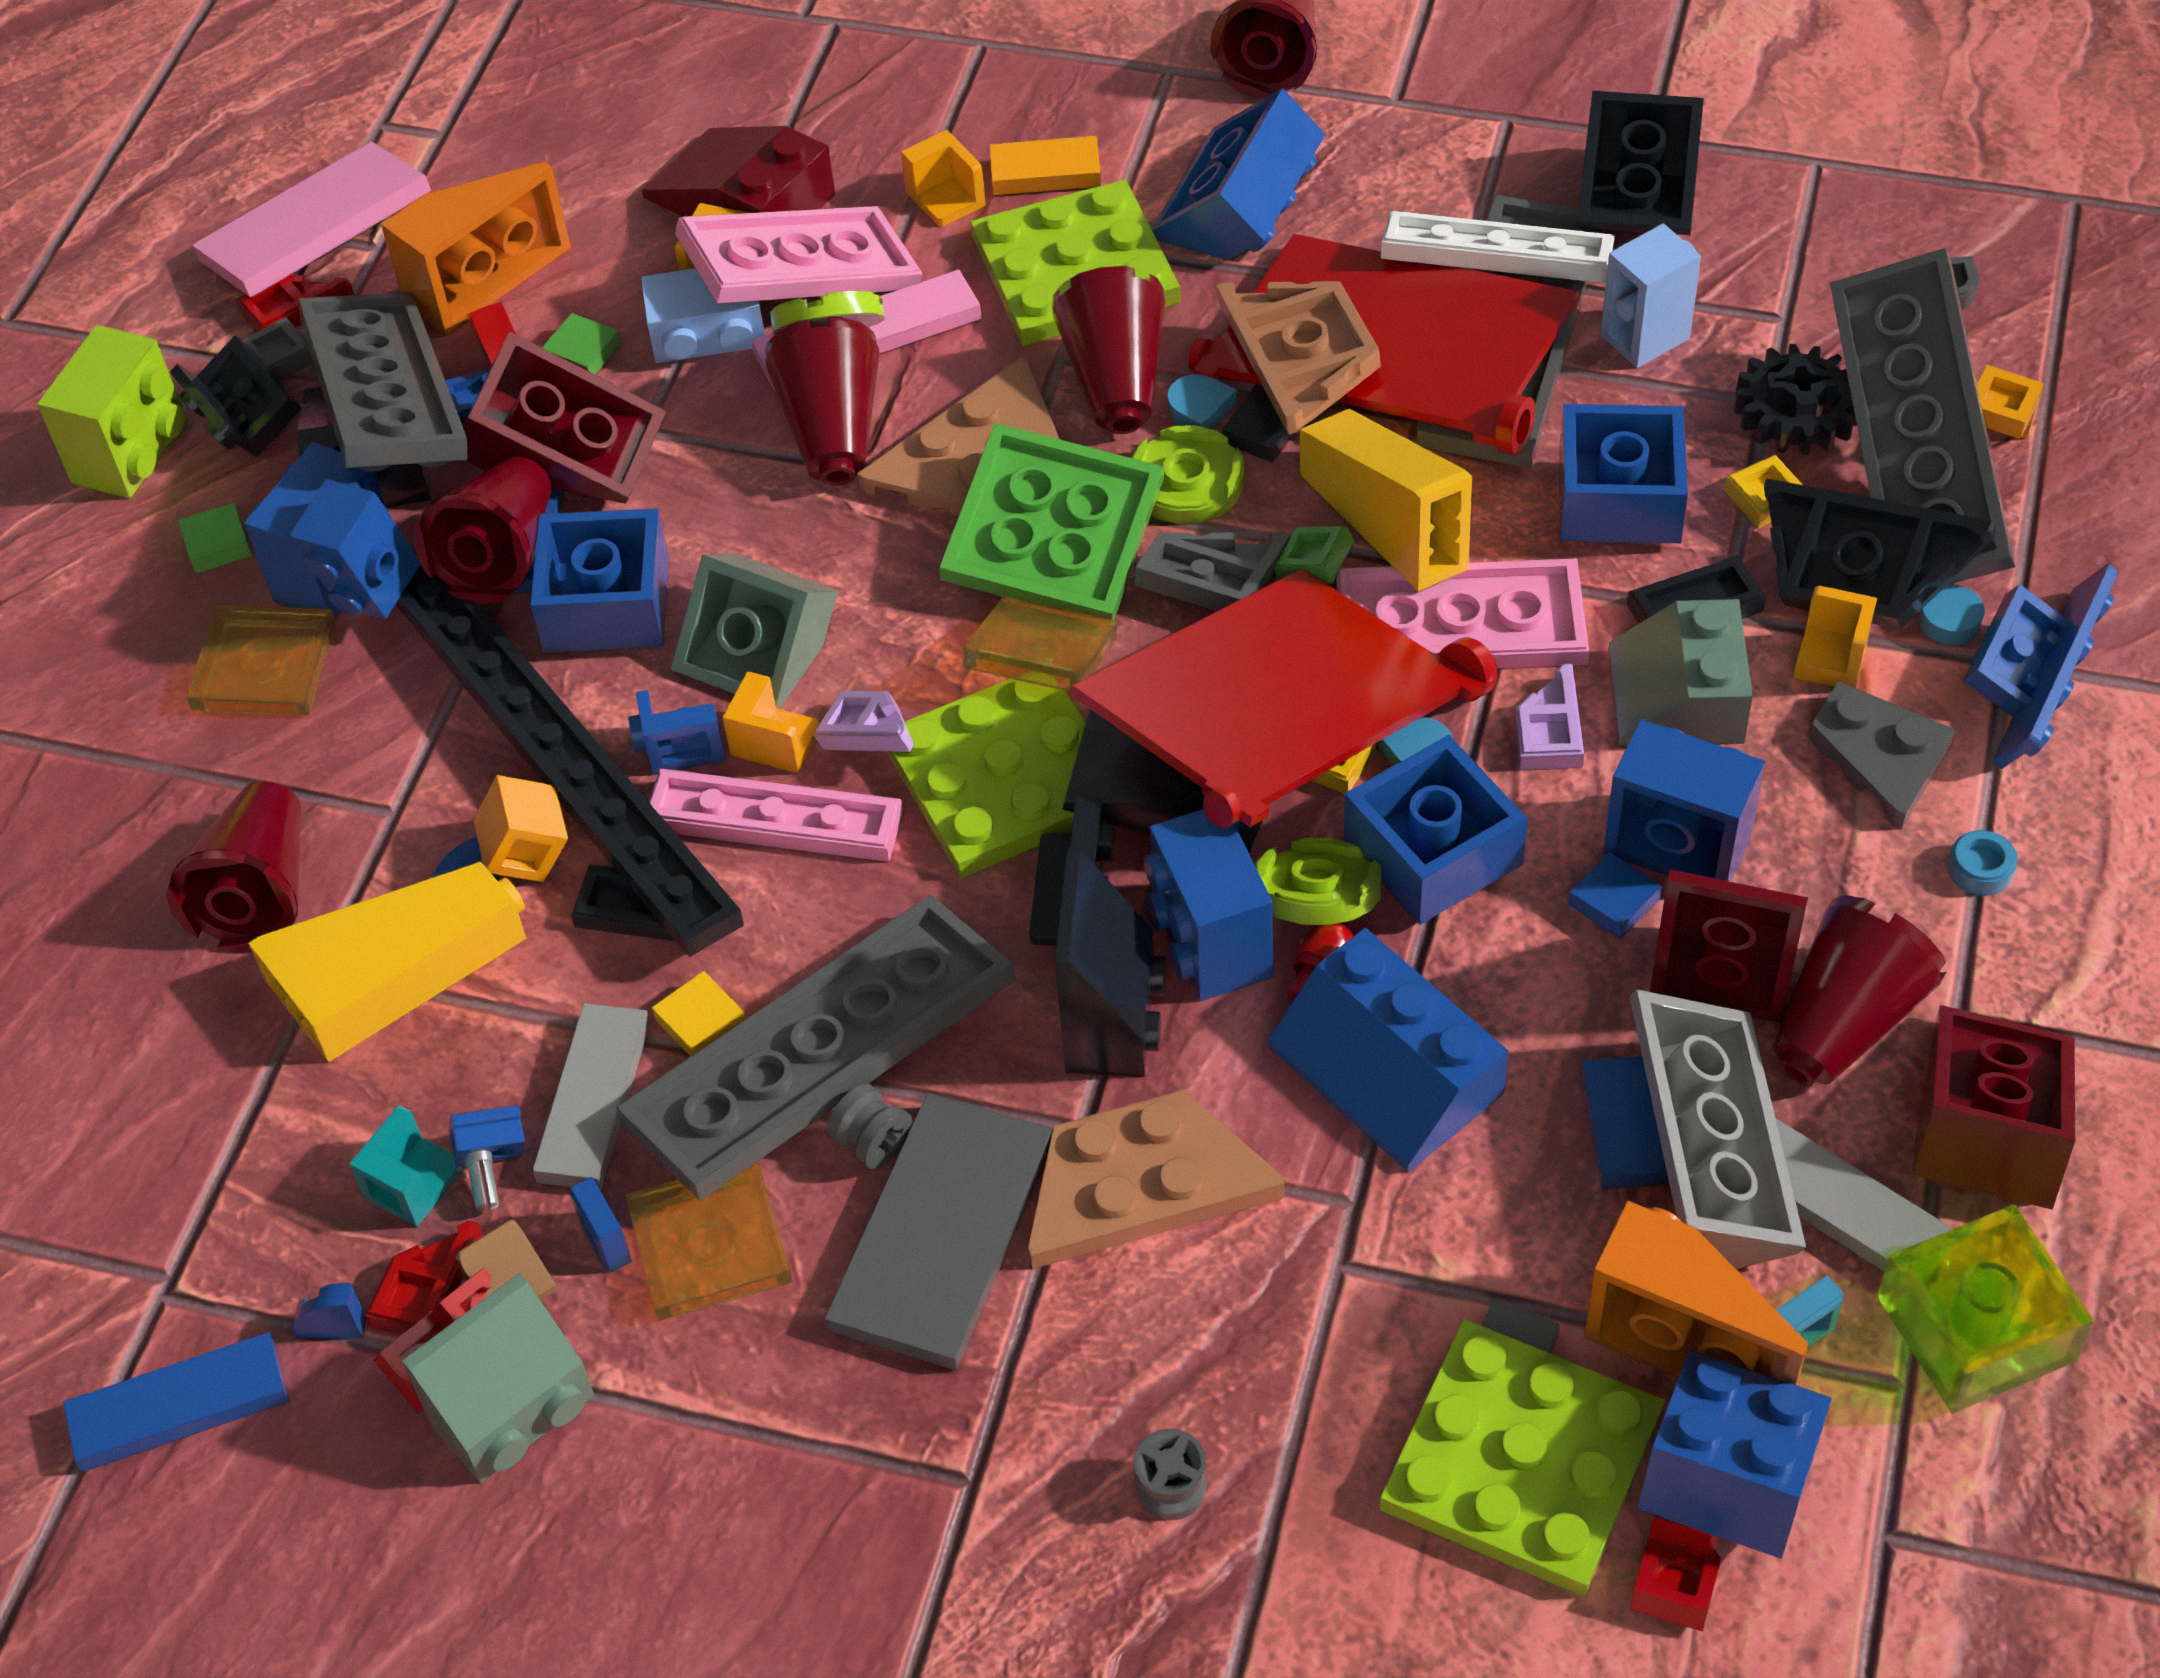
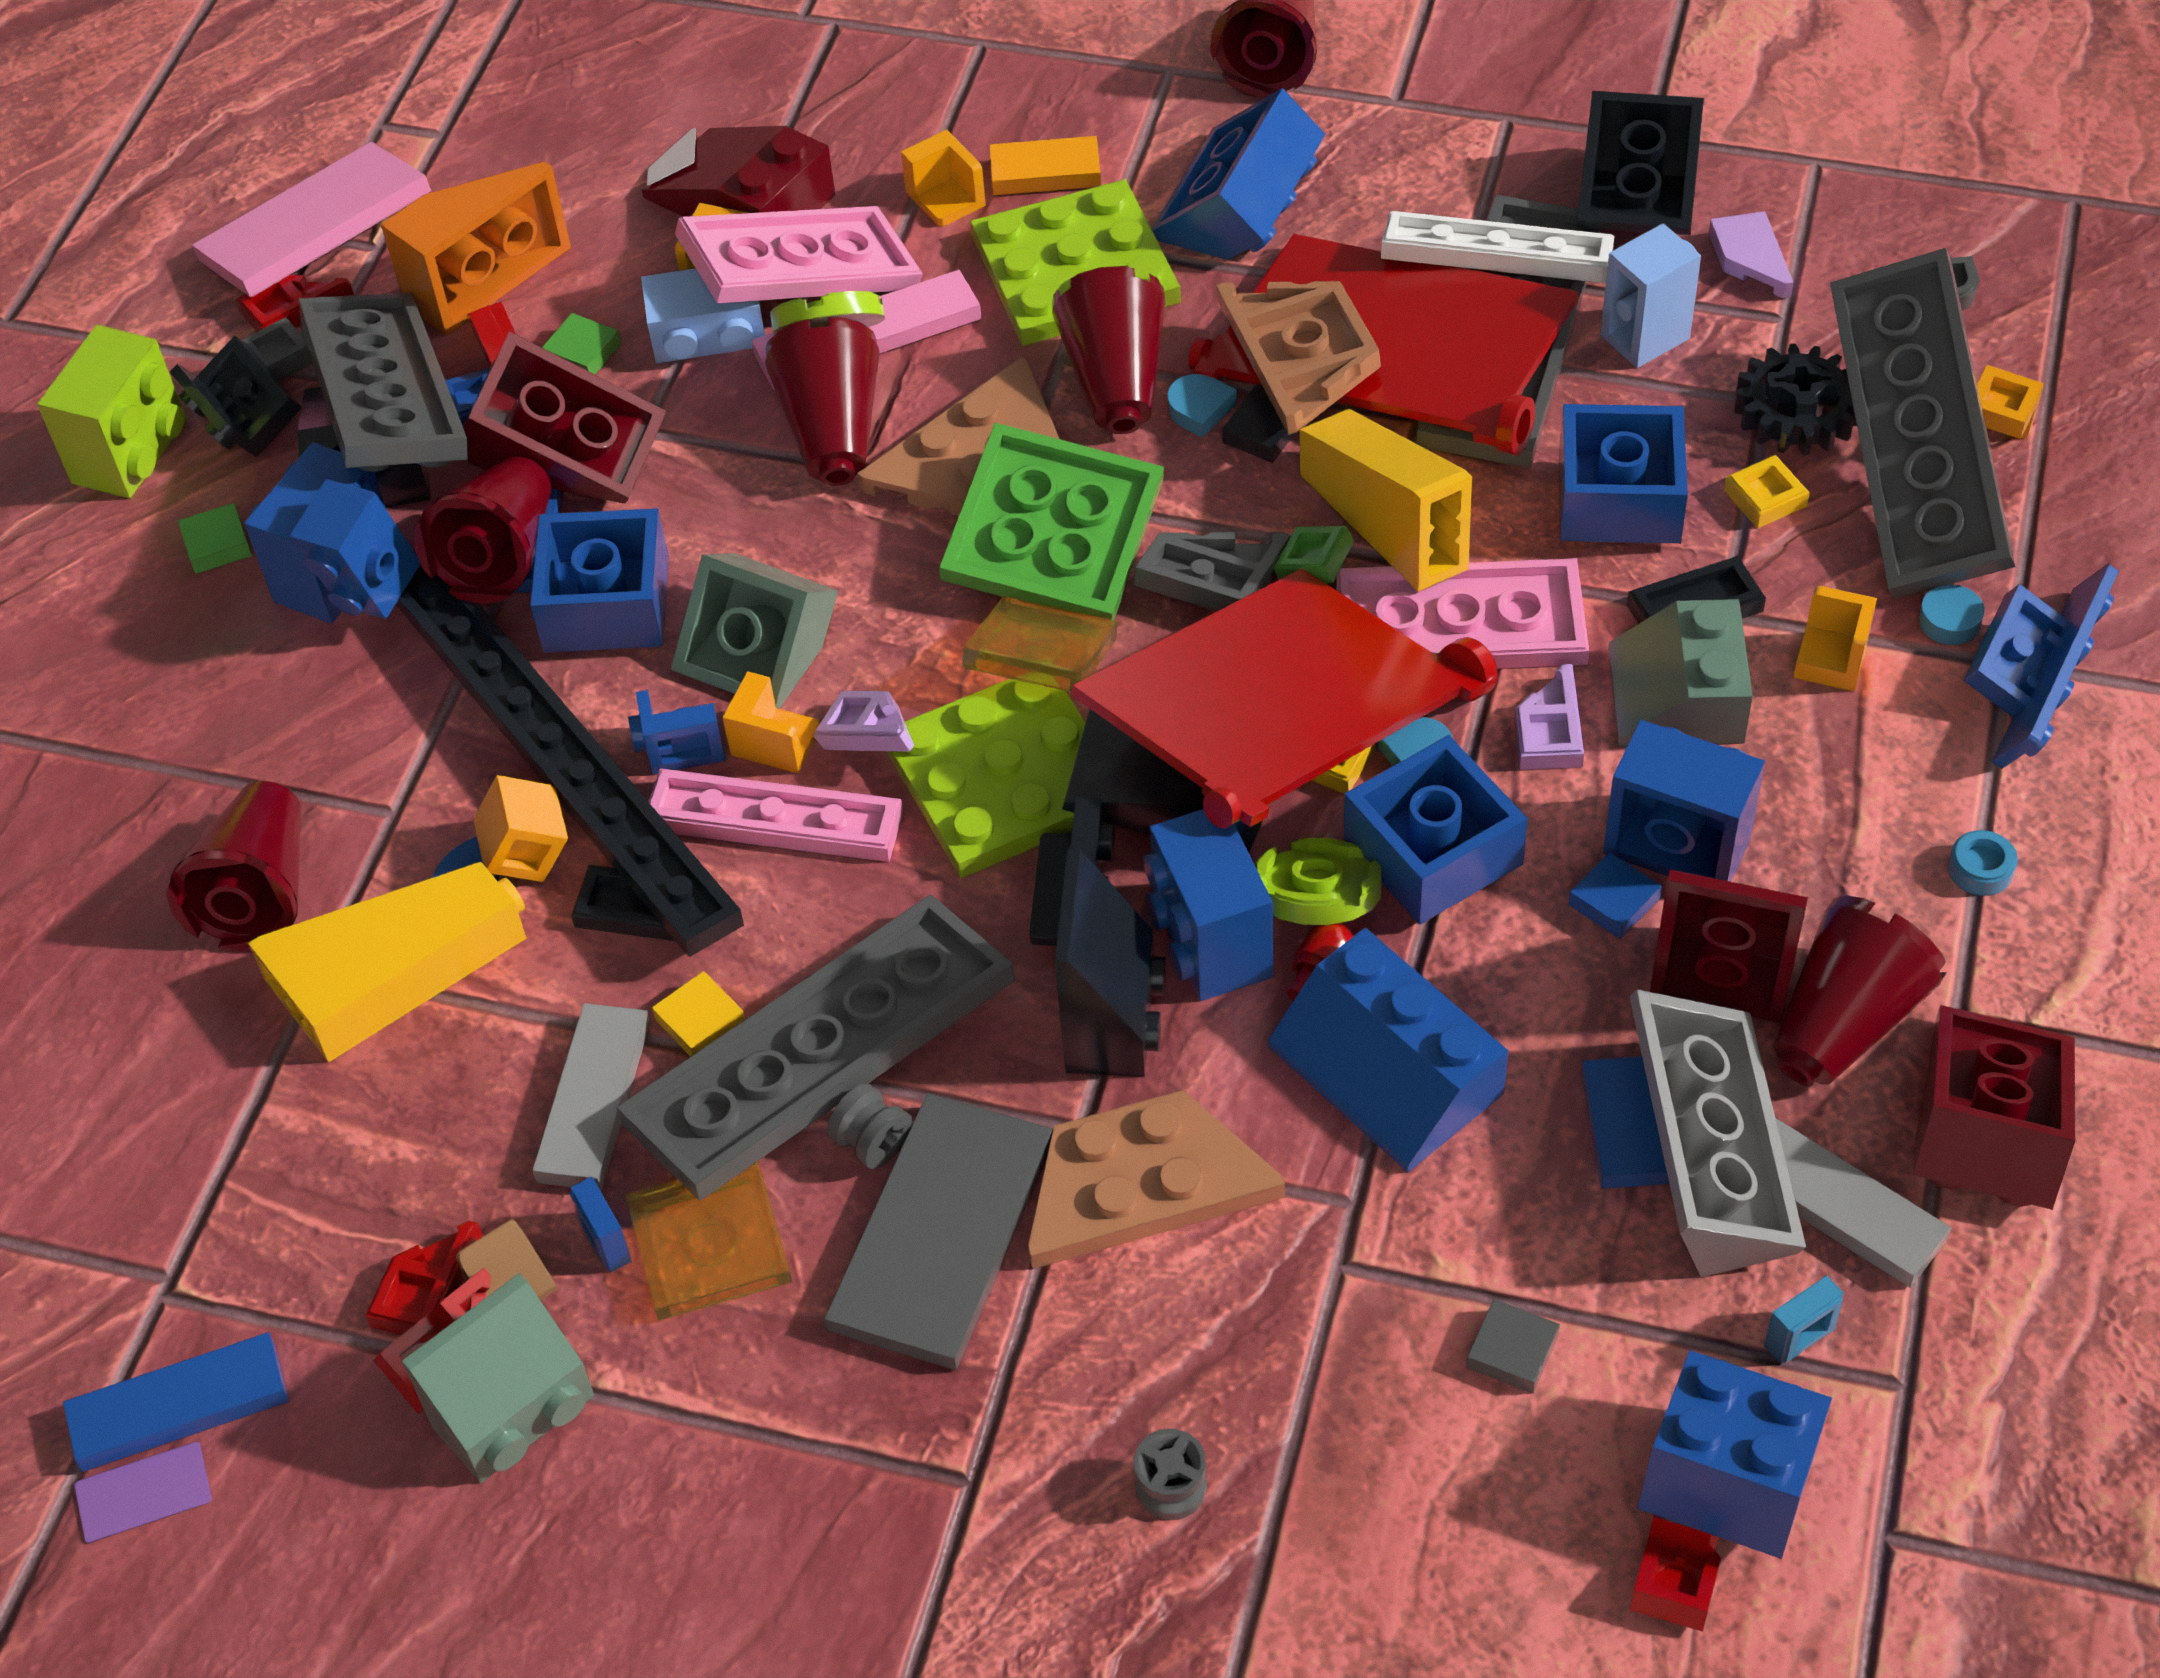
clear yellow tile [186,605,336,715] -> none
blue tile [293,1283,366,1339] -> none
teal panel [349,1106,464,1227] -> none
blue piece [448,1105,525,1211] -> none
lime tile [1131,425,1244,525] -> none
lime plate [1379,1319,1666,1598] -> none
orange slope [1584,1201,1809,1385] -> none
black wing [1764,479,1996,629] -> none
dark grey wing [1809,681,1955,829] -> none
clear neon green brick [1877,1204,2094,1414] -> none
none -> medium lavender sticker [75,1442,212,1543]
none -> white sticker [647,128,696,185]
none -> lavender tile [1709,211,1793,298]

